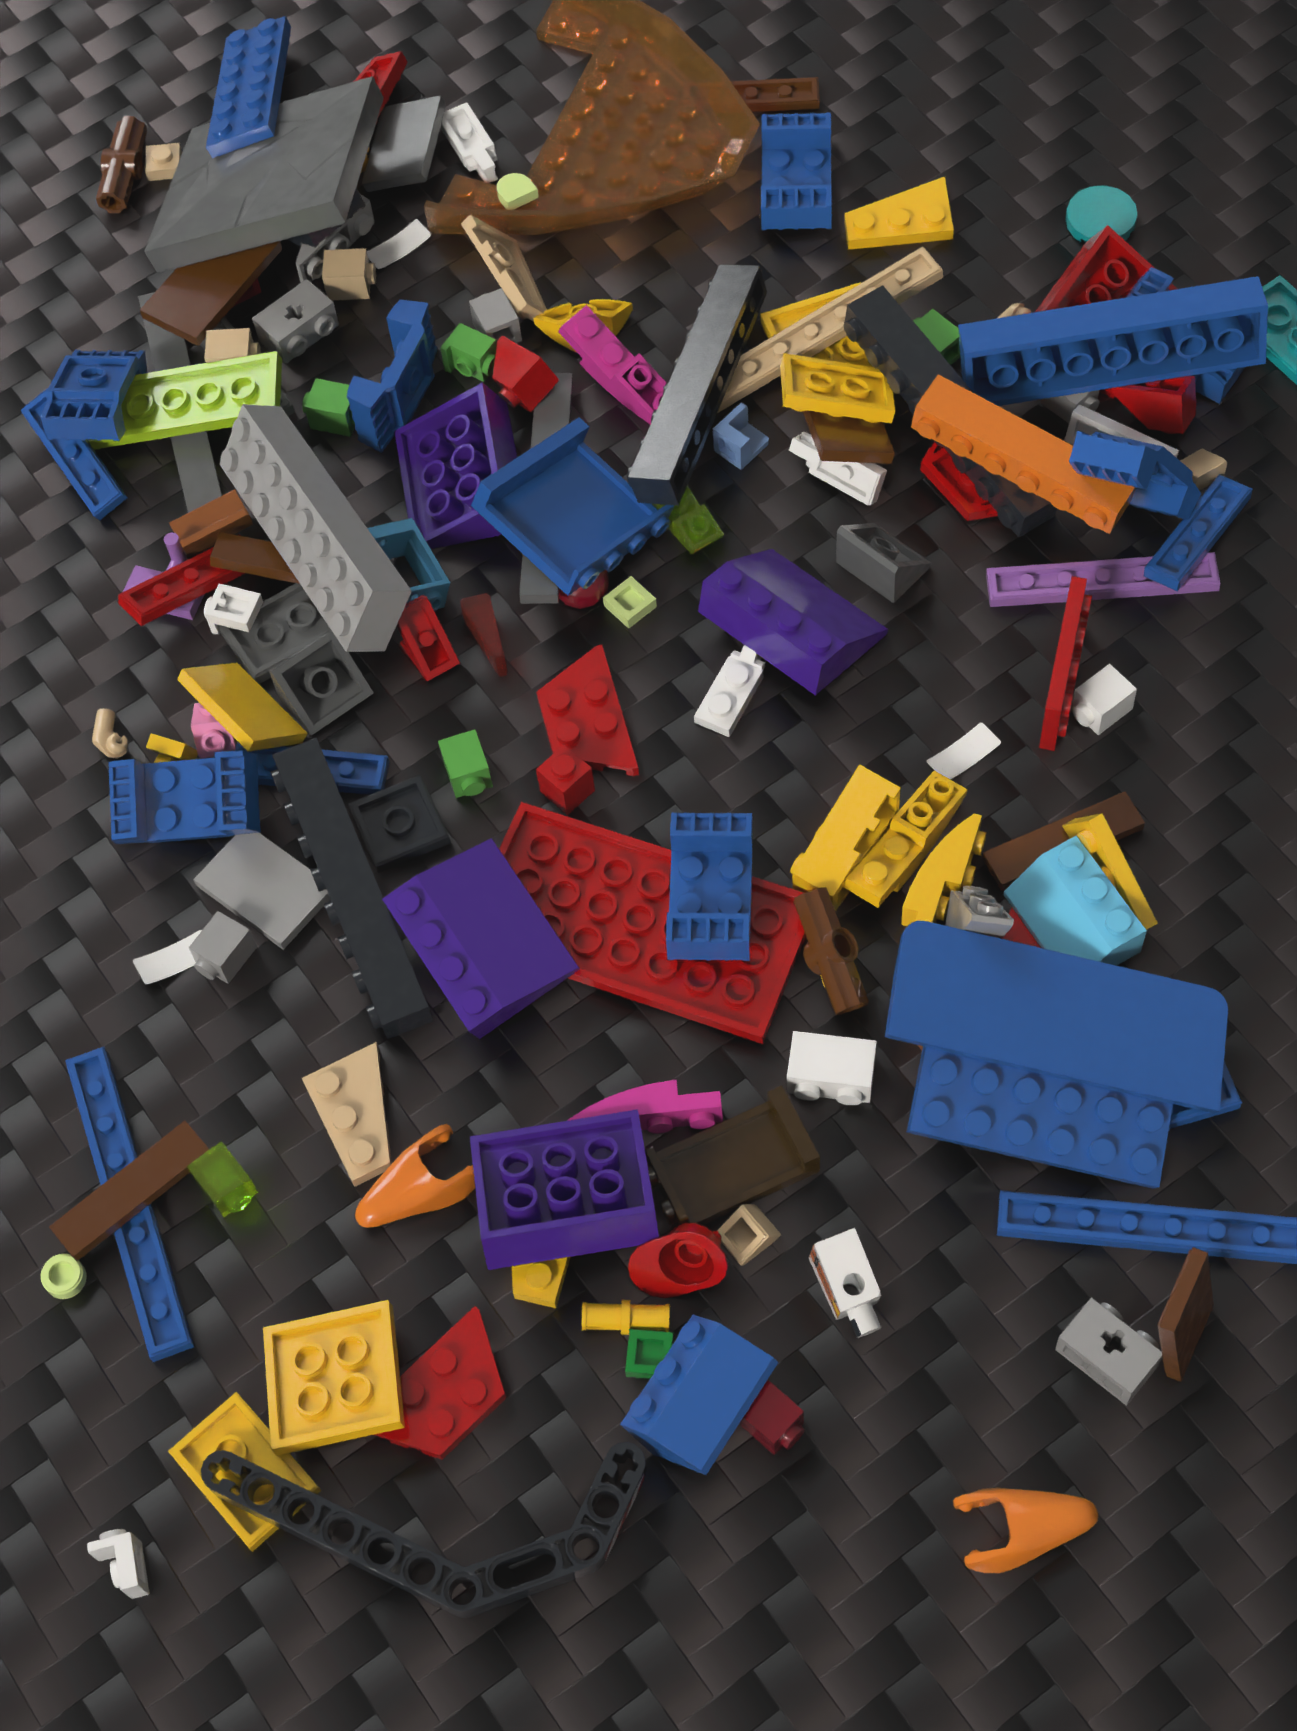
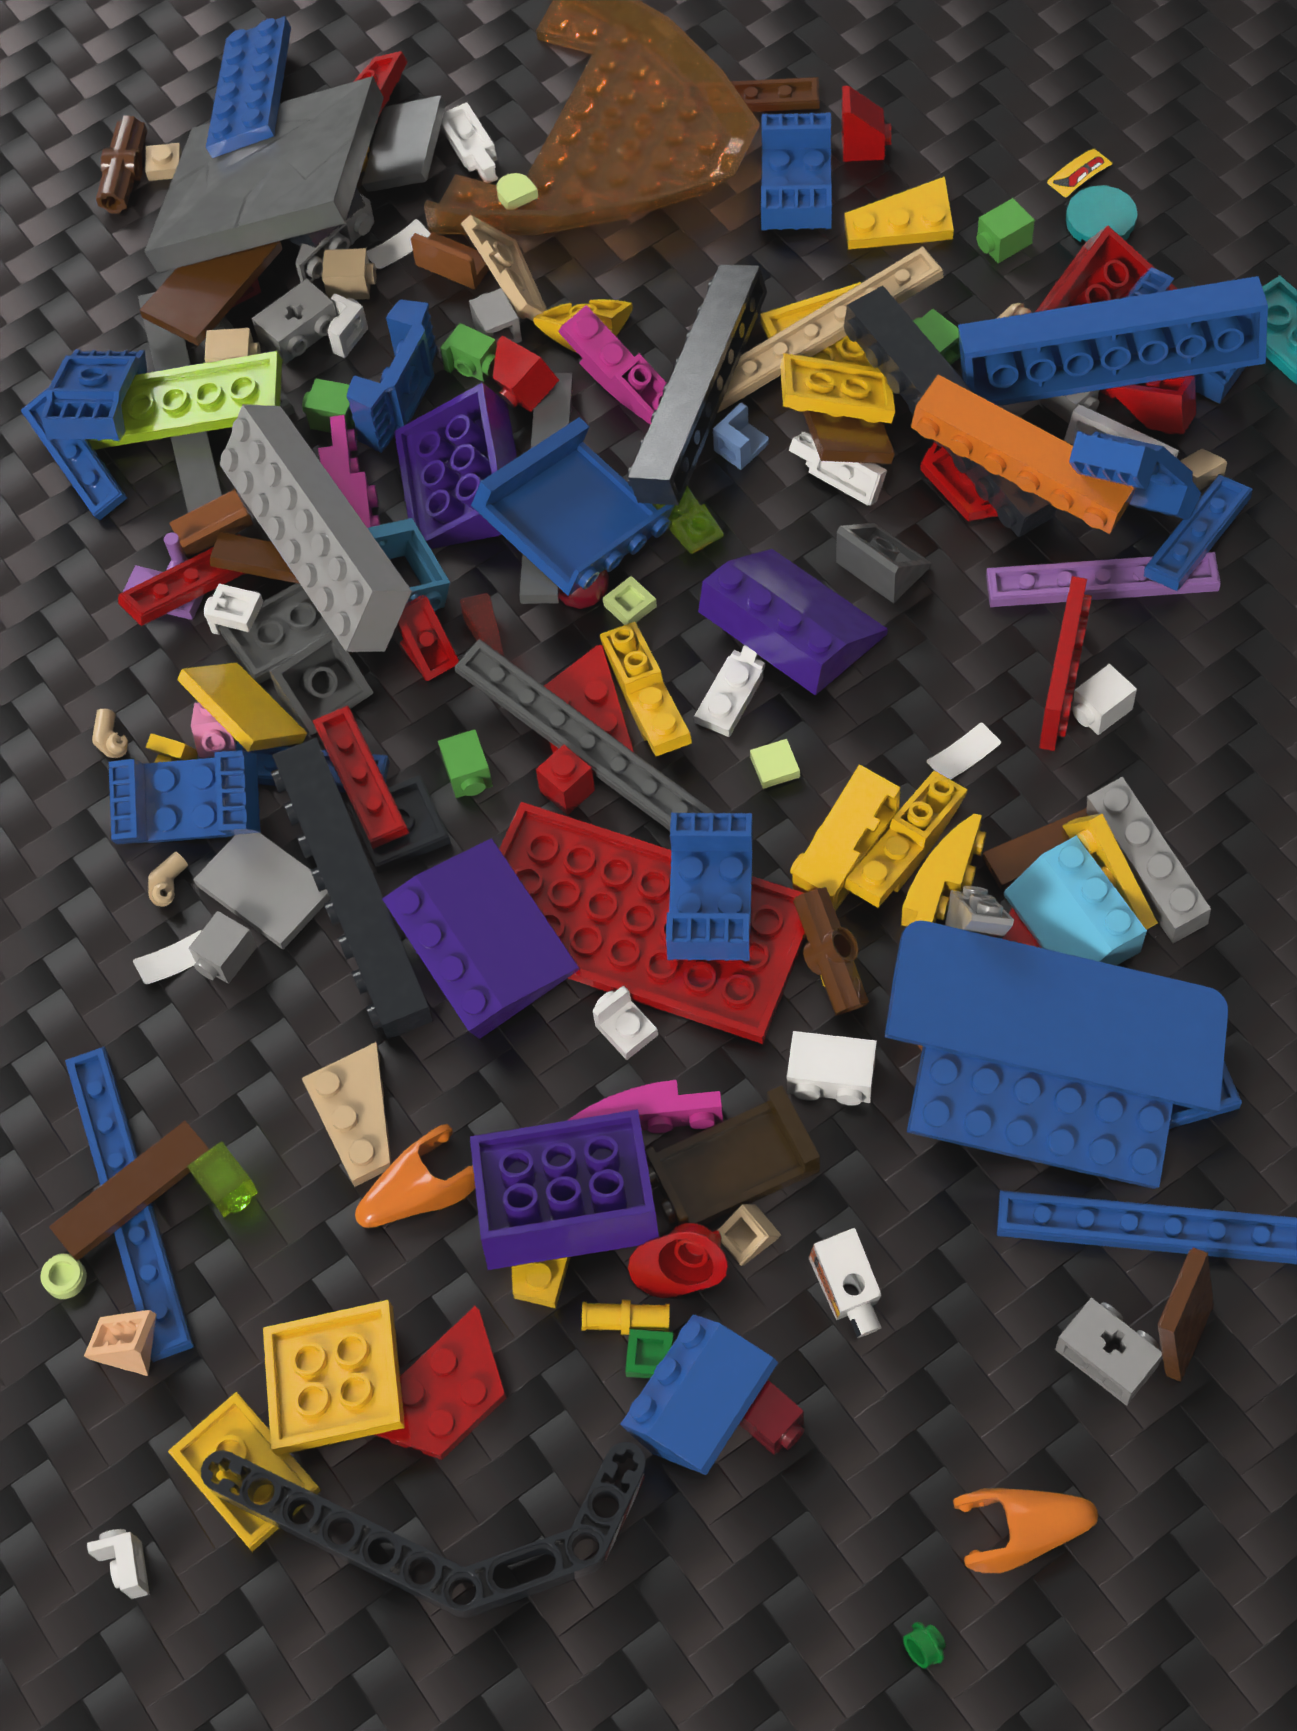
none -> light nougat slope [84,1310,156,1376]
none -> tan arm [148,852,188,907]
none -> red tile [312,706,409,849]
none -> dark pink slope [318,415,380,528]
none -> white bracket [327,294,368,358]
none -> dark orange panel [411,232,490,290]
none -> dark grey tile [455,639,715,831]
none -> white bracket [593,986,658,1060]
none -> yellow slope [600,622,692,757]
none -> yellowish green tile [750,739,800,789]
none -> red slope [842,86,891,162]
none -> green plate [903,1622,946,1668]
none -> bright green brick [976,198,1035,263]
none -> yellow sticker [1047,149,1112,197]
none -> light grey brick [1086,777,1211,944]

